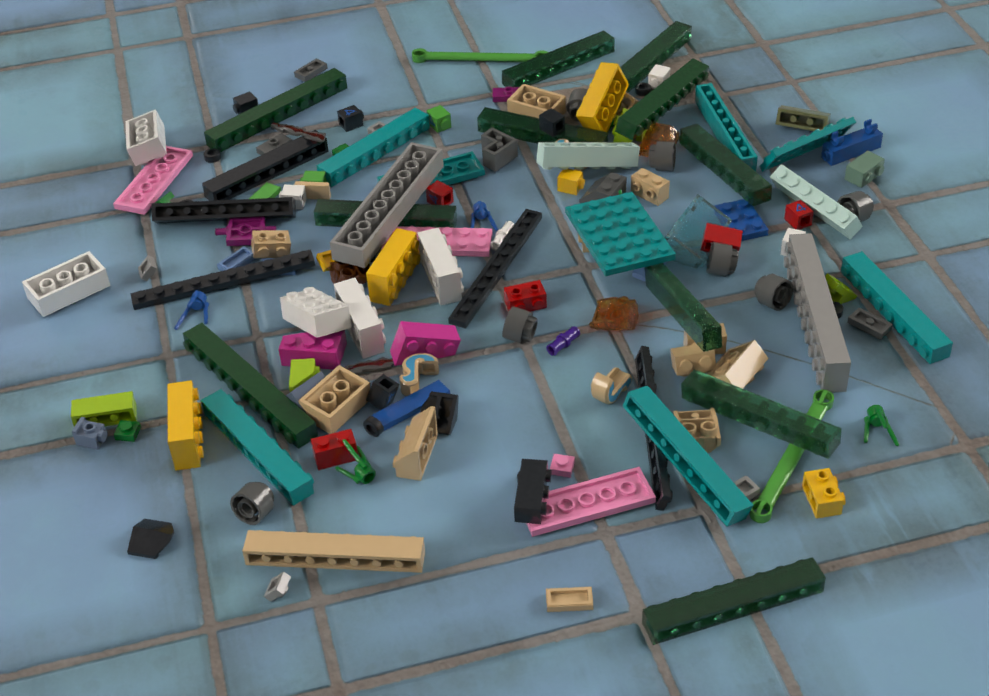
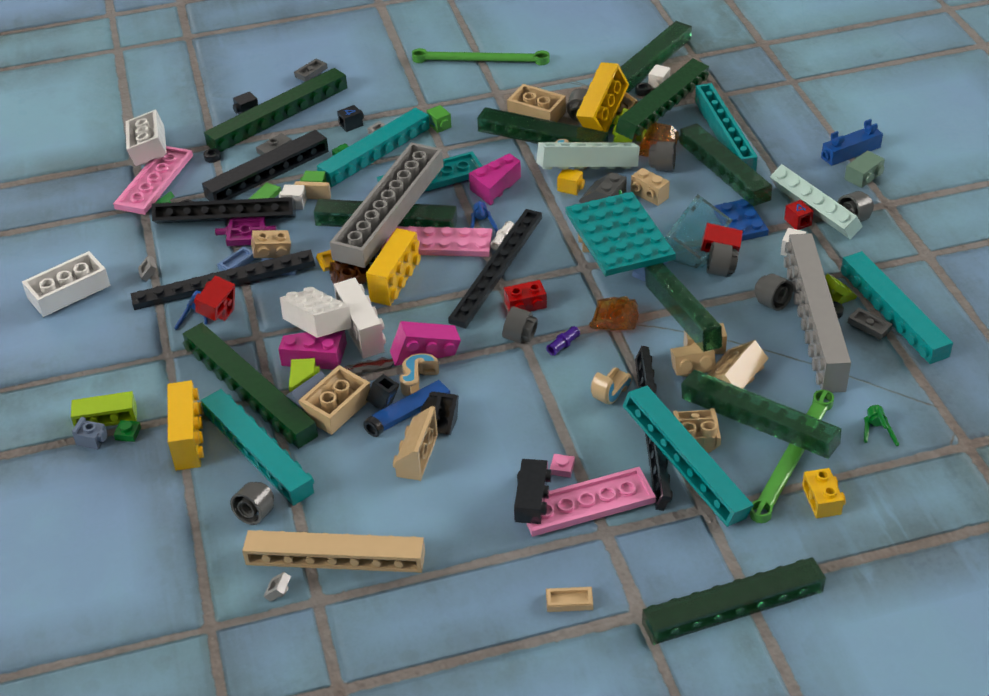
black slope [127,518,174,559] -> none
dark grey sword [271,123,326,142] -> none
red brick [311,429,358,470] -> none
green plant [335,439,376,484] -> none
white brick [417,227,464,306] -> none
red brick [426,180,454,210] -> none
dark grey brick [481,127,518,172] -> none
magenta plate [493,87,519,102] -> none
clear green brick [502,30,615,87] -> none
black brick [539,108,565,137] -> none
light grey plate [734,475,760,500] -> none
teal plate [759,117,856,172] -> none
olive brick [775,105,831,131] -> none
none -> red brick [194,275,235,321]
none -> dark pink wedge [469,153,521,206]

